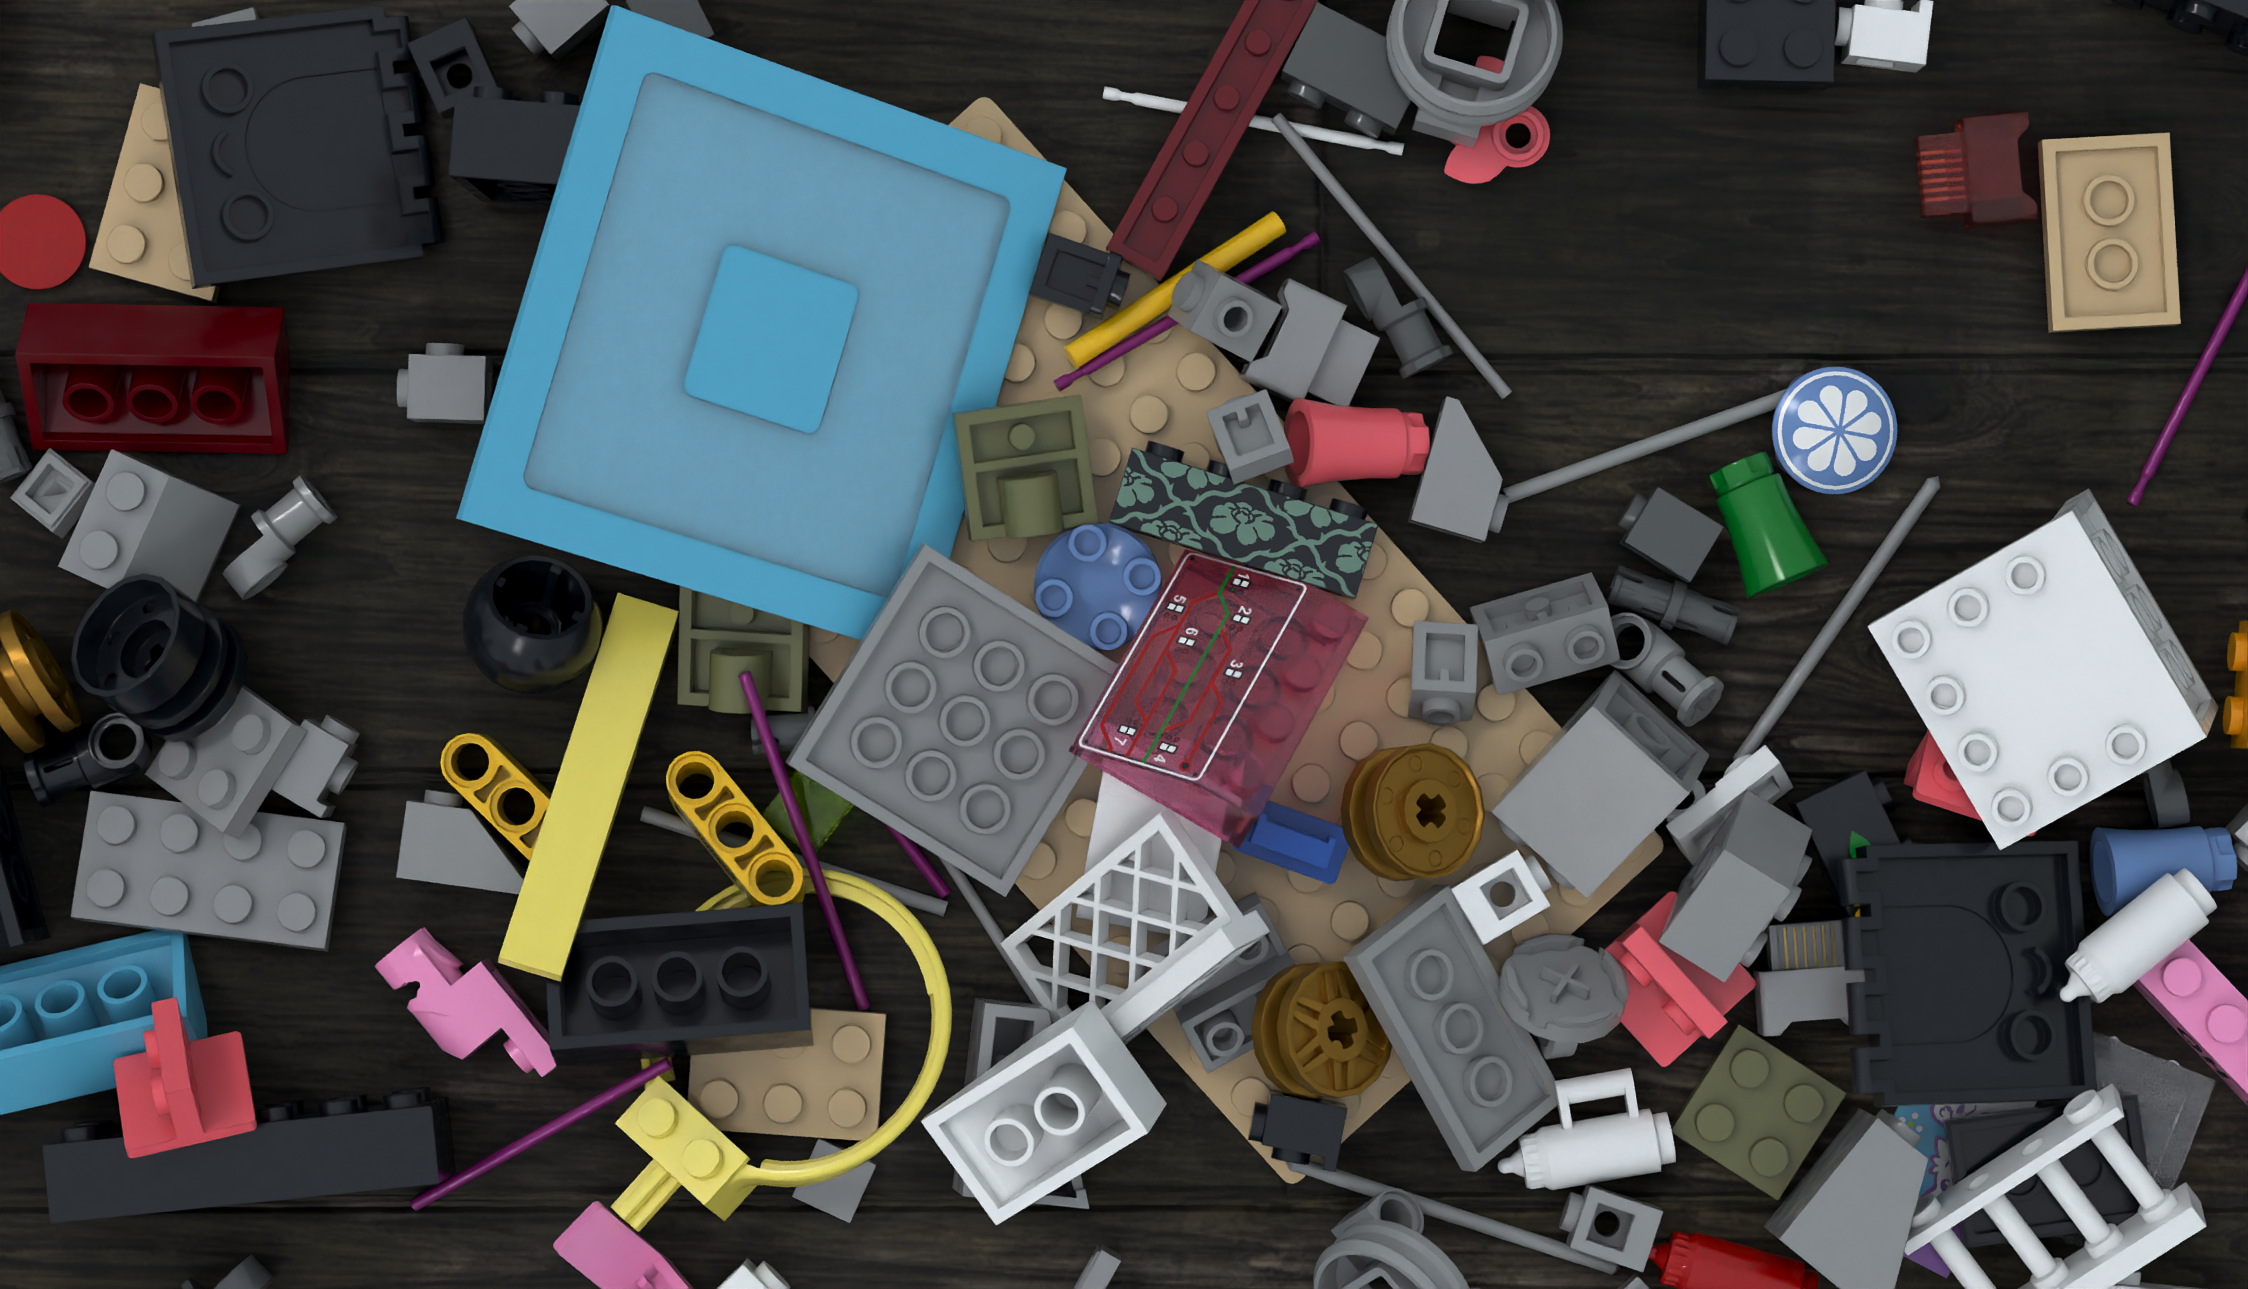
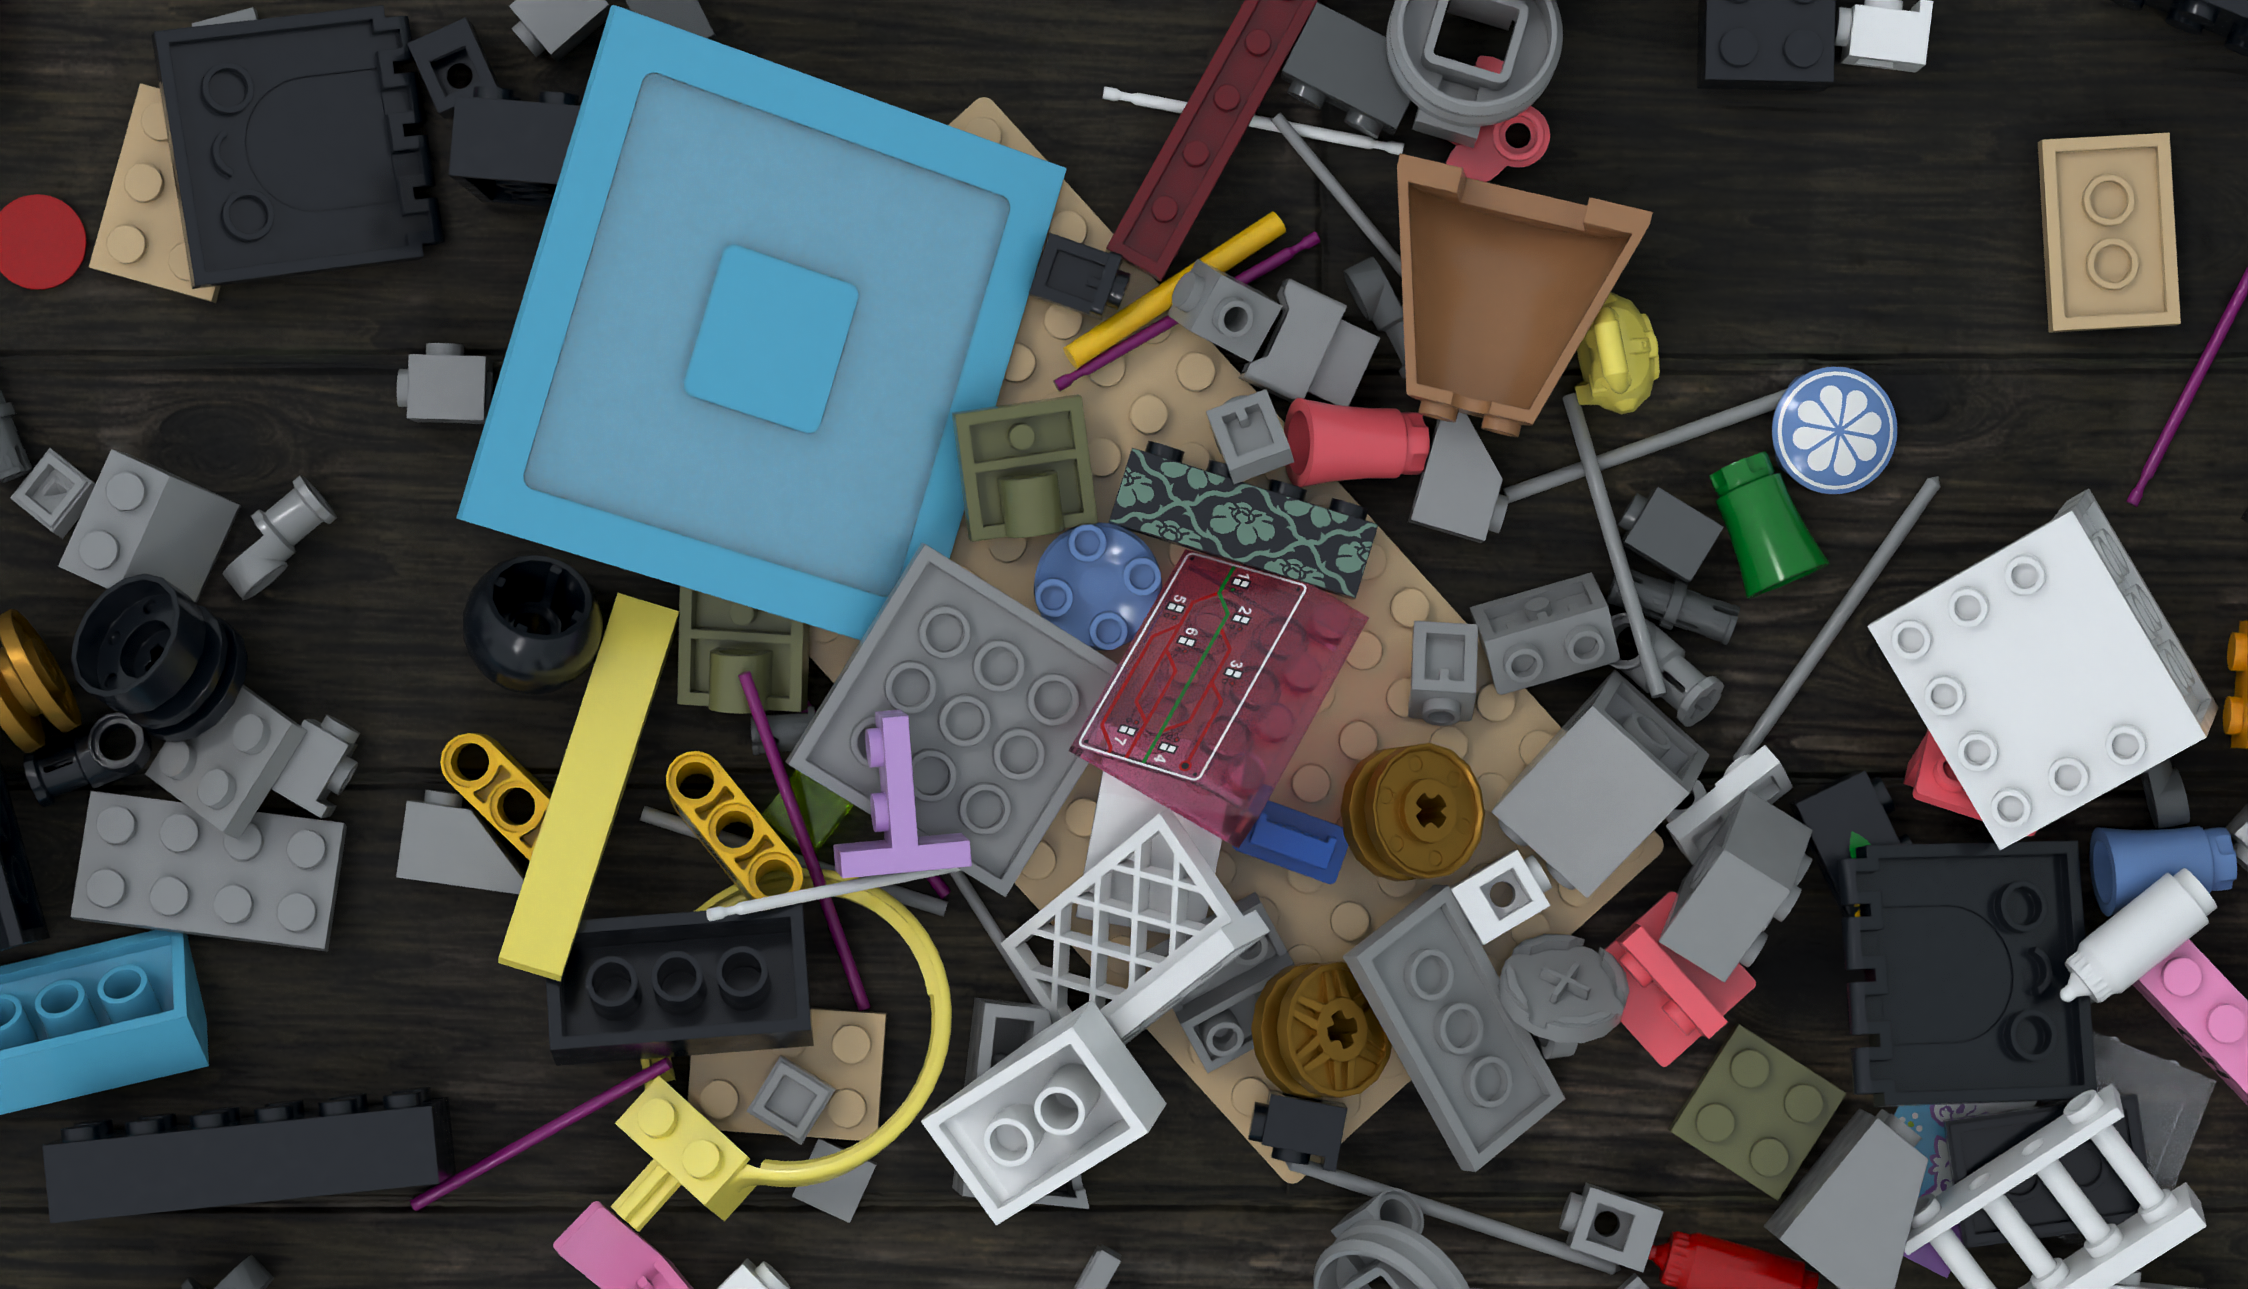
dark red slope [15,303,290,454] -> none
coral bracket [113,997,257,1158] -> none
bright pink plate [374,927,557,1077] -> none
white piece [1498,1068,1676,1190] -> none
light grey piece [1753,919,1865,1036] -> none
clear red piece [1914,111,2037,229] -> none
none -> white piece [706,868,960,921]
none -> light grey tile [747,1055,836,1145]
none -> lavender bracket [833,709,972,878]
none -> medium nougat cone [1397,153,1653,437]
none -> light grey axle [1563,393,1667,698]
none -> light yellow piece [1575,292,1660,415]

